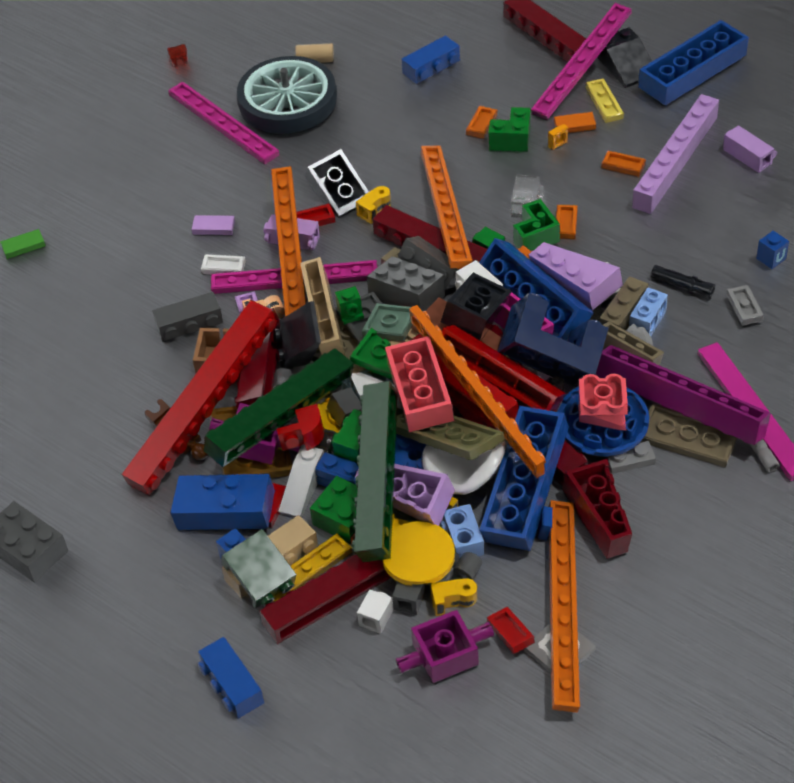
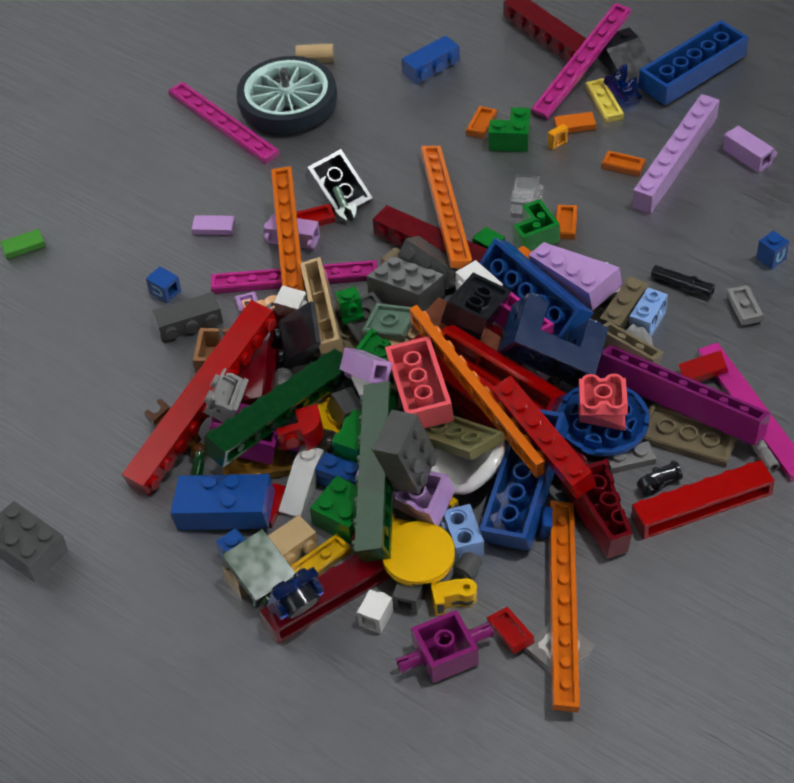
clear red tile [167,44,187,67] -> none
blue brick [197,637,265,719] -> none
white tile [201,254,246,275] -> none
yellow leg [356,186,391,224] -> none
none -> blue brick [146,266,181,303]
none -> dark green piece [191,451,206,475]
none -> light grey hinge [204,368,249,422]
none -> piece [267,567,324,620]
none -> white brick [274,285,308,317]
none -> sand green bar [333,186,357,223]
none -> lavender brick [340,347,392,384]
none -> dark grey brick [372,410,438,495]
none -> red brick [491,375,596,499]
none -> clear blue tile [603,64,643,103]
none -> red brick [631,460,775,540]
none -> black connector [637,461,683,497]
none -> red tile [678,350,729,382]

